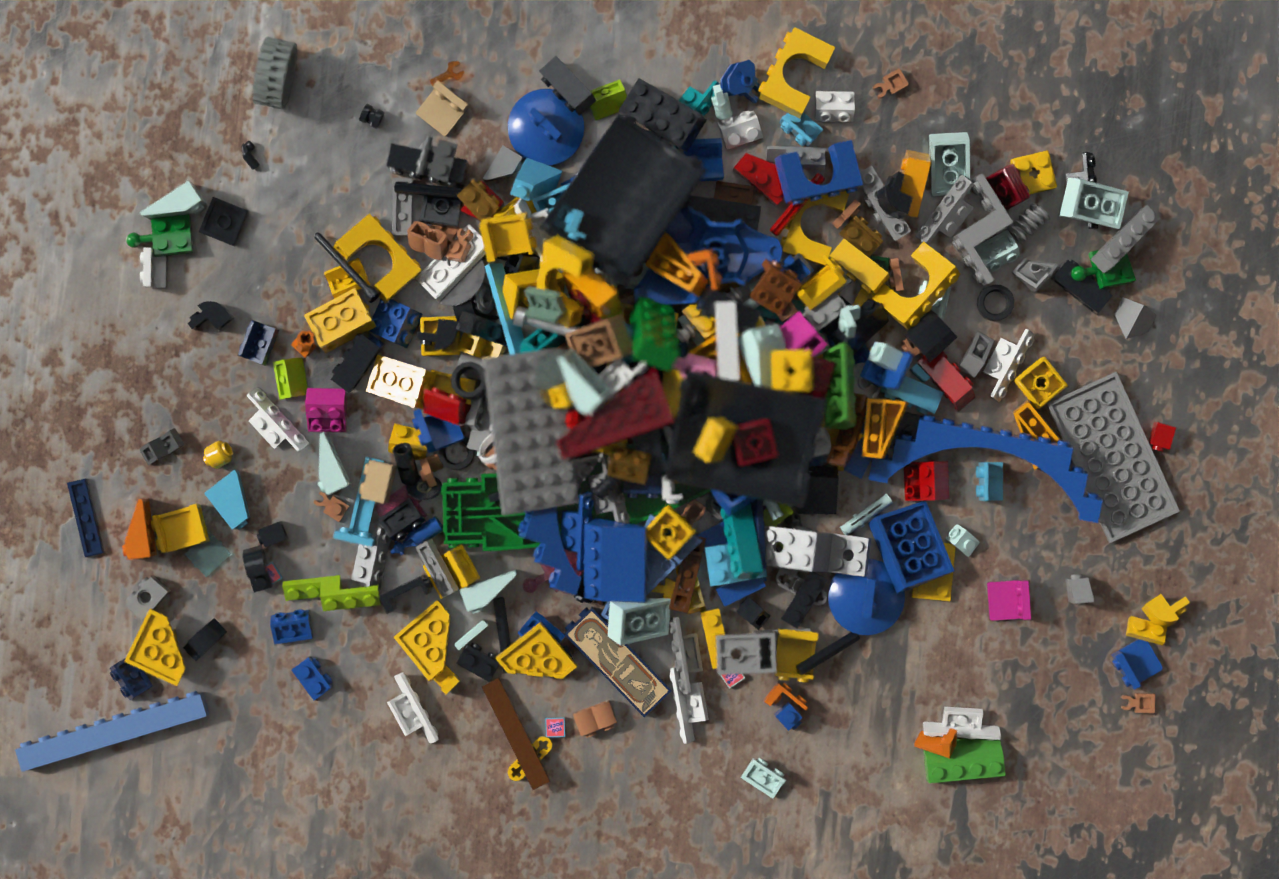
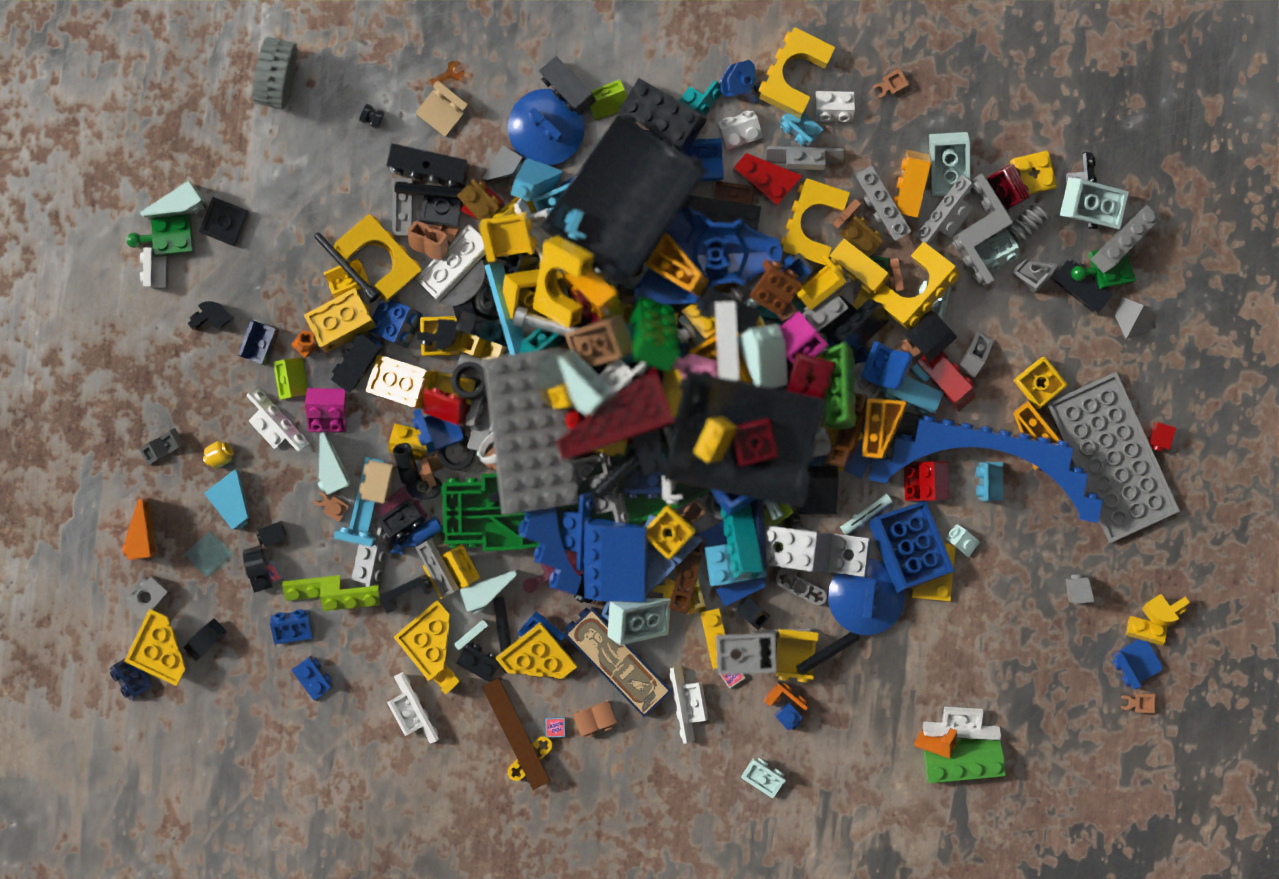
medium blue brick [15,691,209,772] -> none
dark blue tile [67,478,105,557] -> none
yellow panel [151,503,210,553] -> none
black arm [241,141,260,170] -> none
dark grey plate [416,136,458,182] -> none
nougat plate [445,228,474,263] -> none
sand green bracket [525,287,566,323] -> none
pearl gold bracket [607,446,652,484] -> none
light grey bracket [669,617,703,694] -> none
orange bracket [687,249,722,290] -> none
light aqua hinge [711,84,733,120] -> none
red axle [770,173,825,236] -> none
yellow brick [771,350,813,391] -> none
blue arch [774,140,863,205] -> none
black plate [781,571,827,629] -> none
light aqua bracket [839,305,860,338] -> none
light aqua brick [868,342,903,371] -> none
black brick [877,171,913,220] -> none
black tyre [977,284,1015,321] -> none
white bracket [983,329,1035,402] -> none
dark pink bracket [987,580,1031,621] -> none

